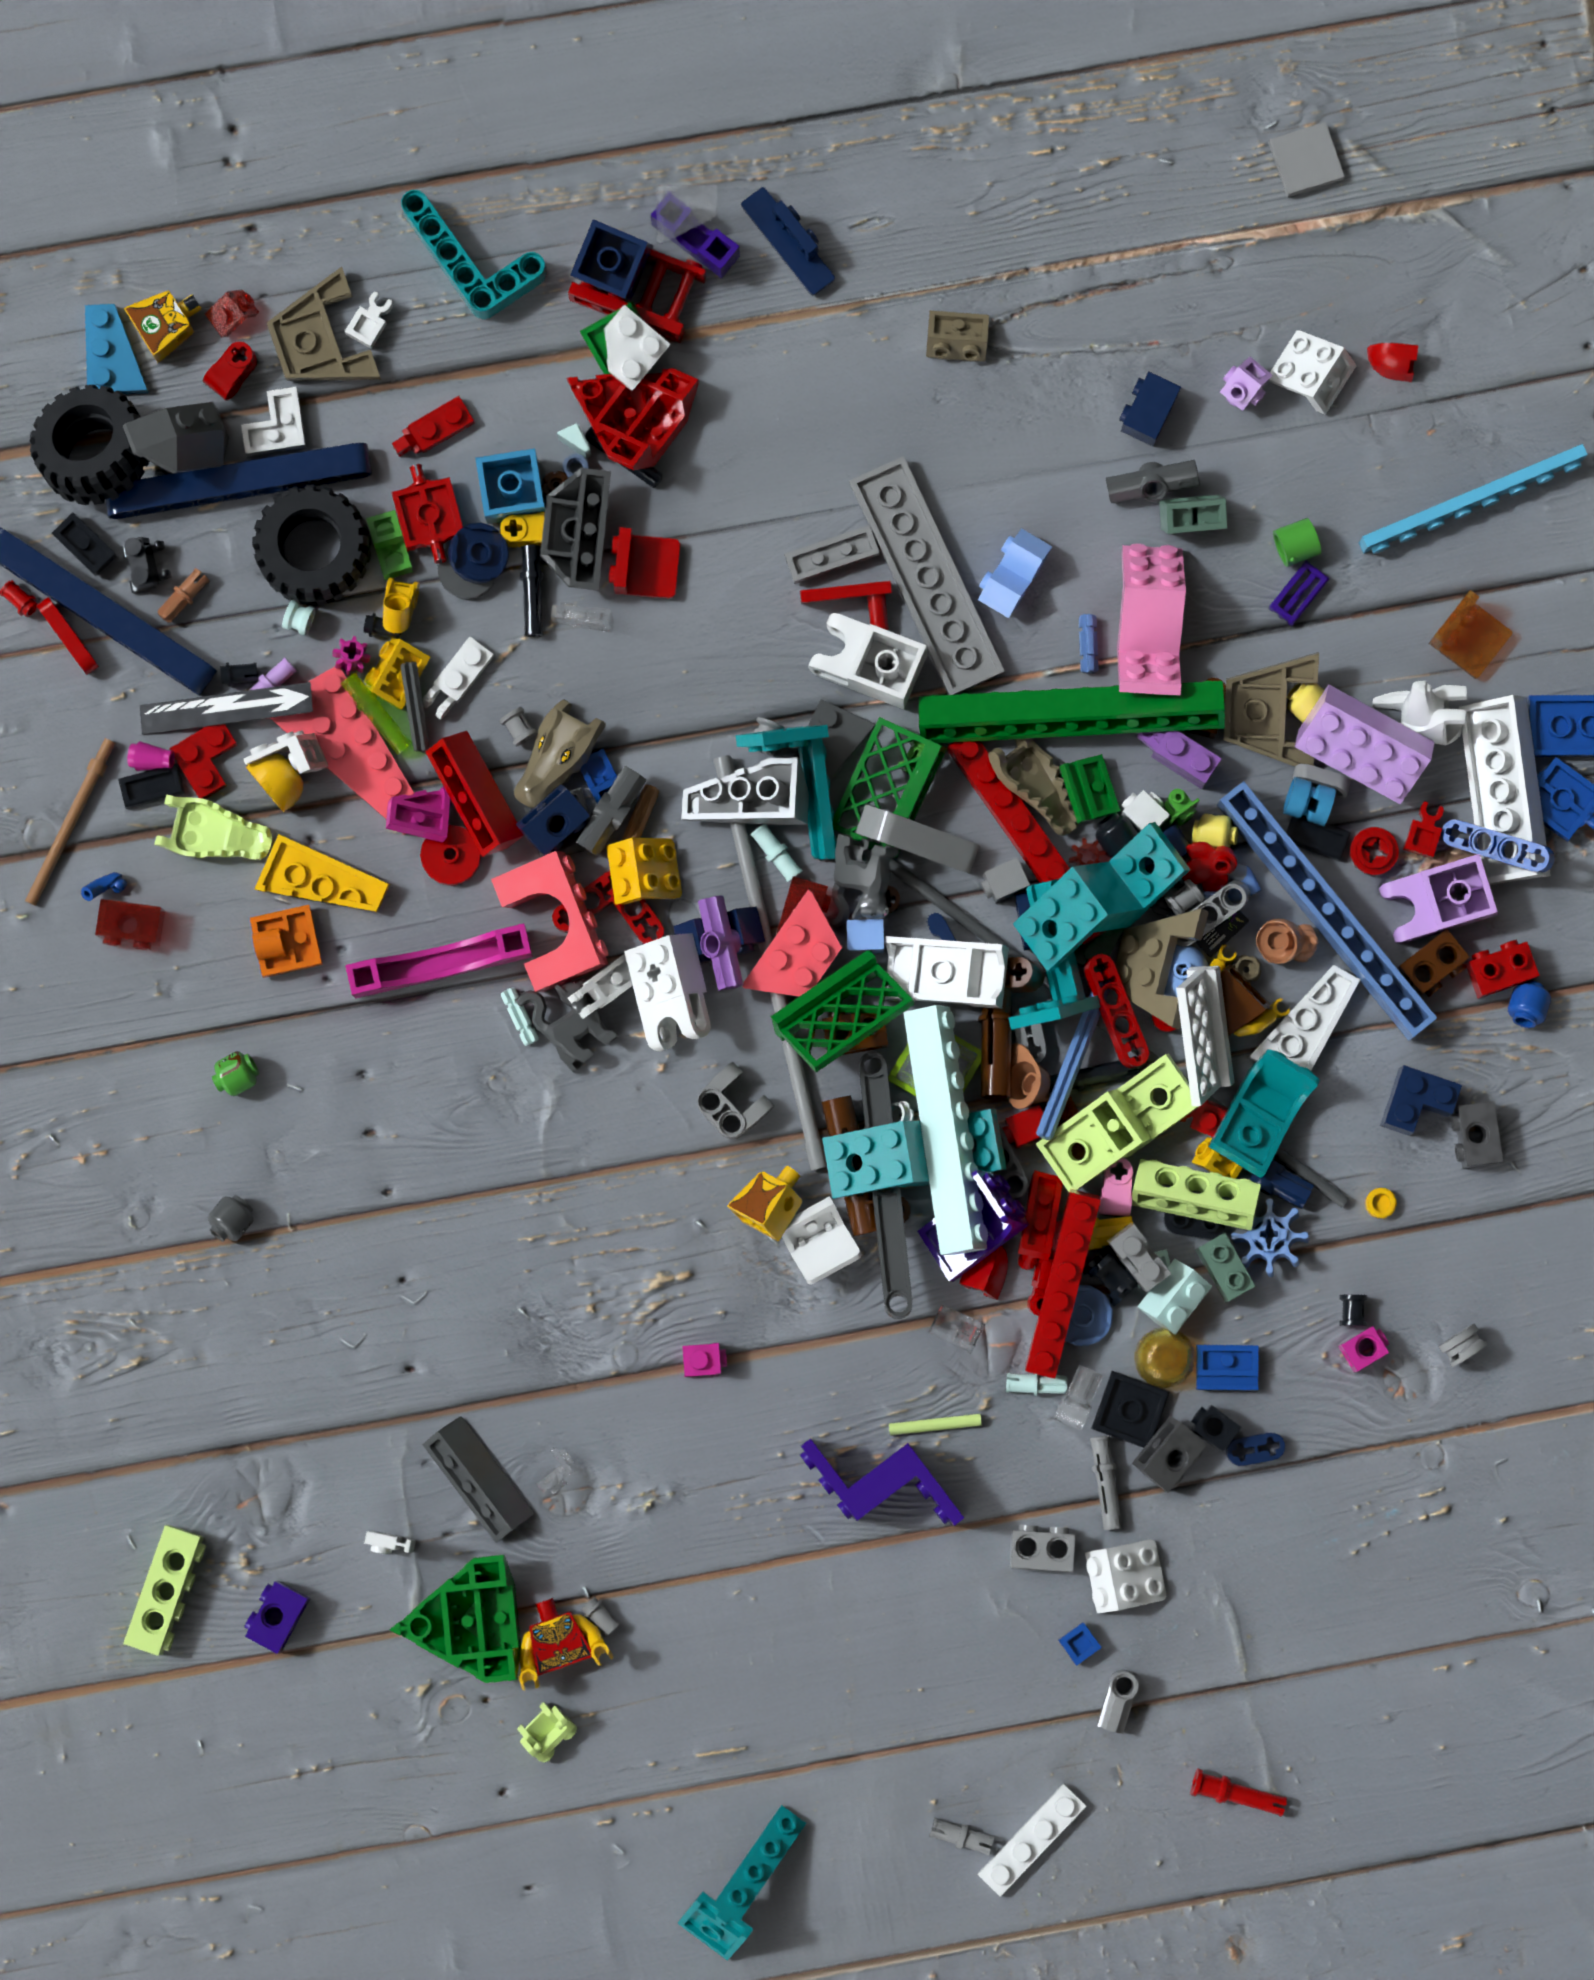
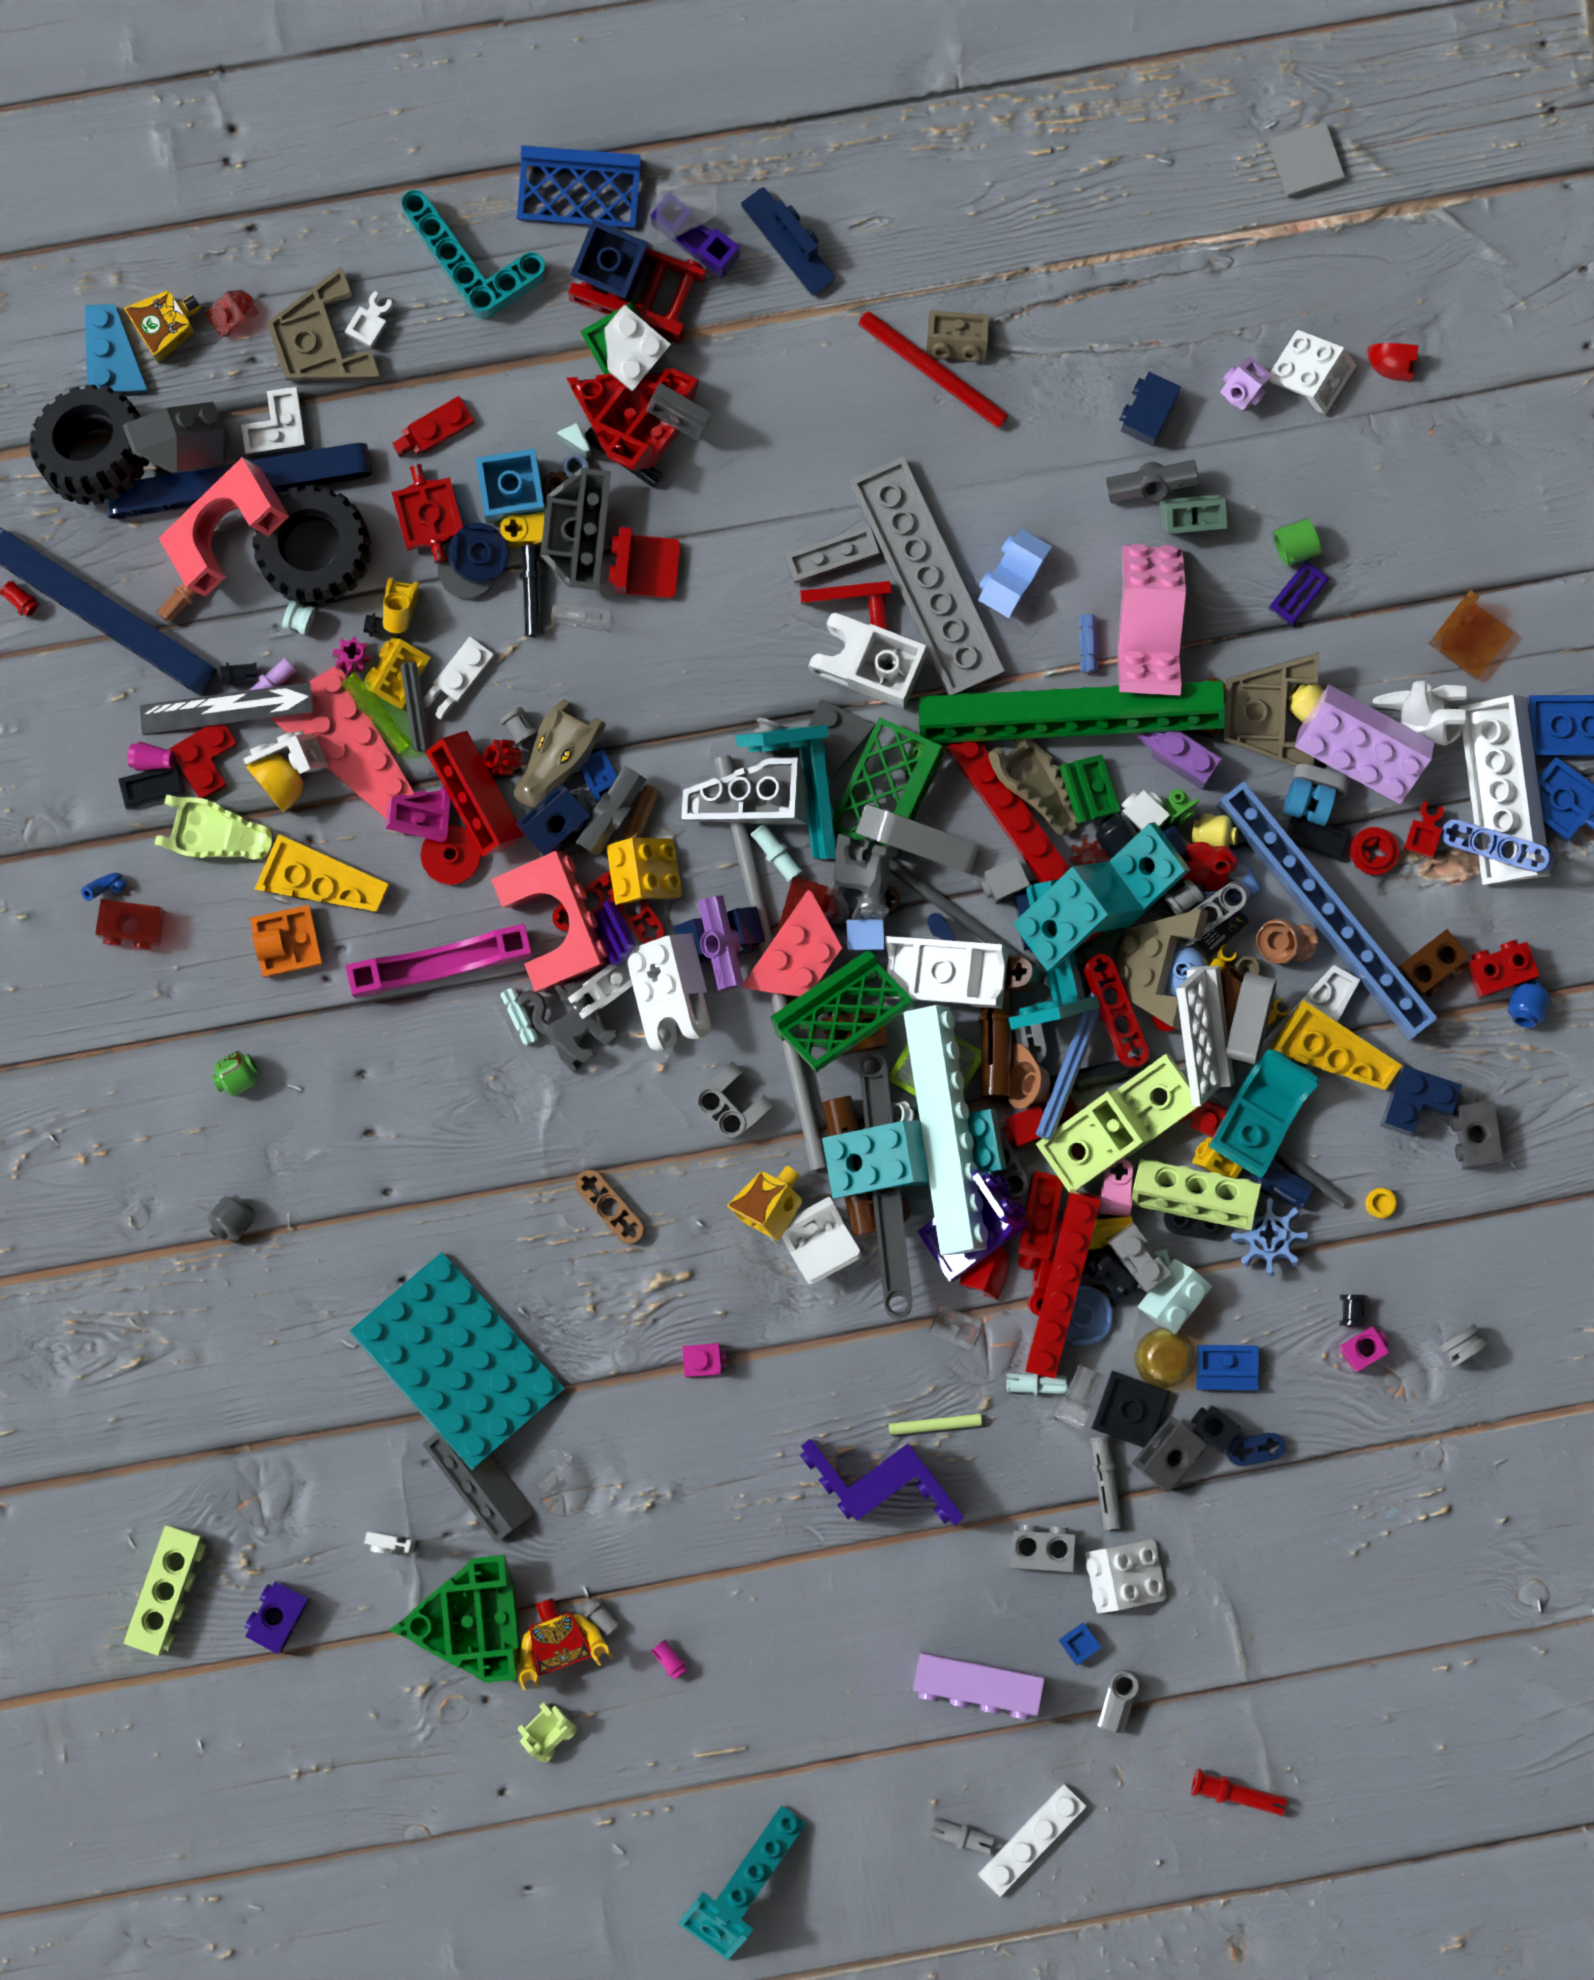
medium nougat bar [25,738,116,906] -> none
red beam [36,597,99,675] -> none
black plate [52,512,117,577] -> none
black piece [121,537,172,594] -> none
red piece [203,341,257,401] -> none
bright green slope [366,510,414,580] -> none
sand green brick [1195,1233,1256,1303] -> none
medium azure plate [1359,444,1588,554] -> none
lavender brick [1379,854,1498,944] -> none
none -> coral arch [159,457,289,597]
none -> teal plate [349,1252,564,1470]
none -> red gear [484,739,522,776]
none -> blue fence [517,145,642,229]
none -> medium nougat beam [575,1170,644,1244]
none -> dark purple tile [595,900,636,966]
none -> dark grey plate [646,383,712,441]
none -> dark pink pin [650,1639,688,1680]
none -> red axle [858,311,1008,428]
none -> lavender brick [912,1652,1044,1720]
none -> light grey beam [1226,972,1277,1065]
none -> yellow wing [1269,999,1402,1090]

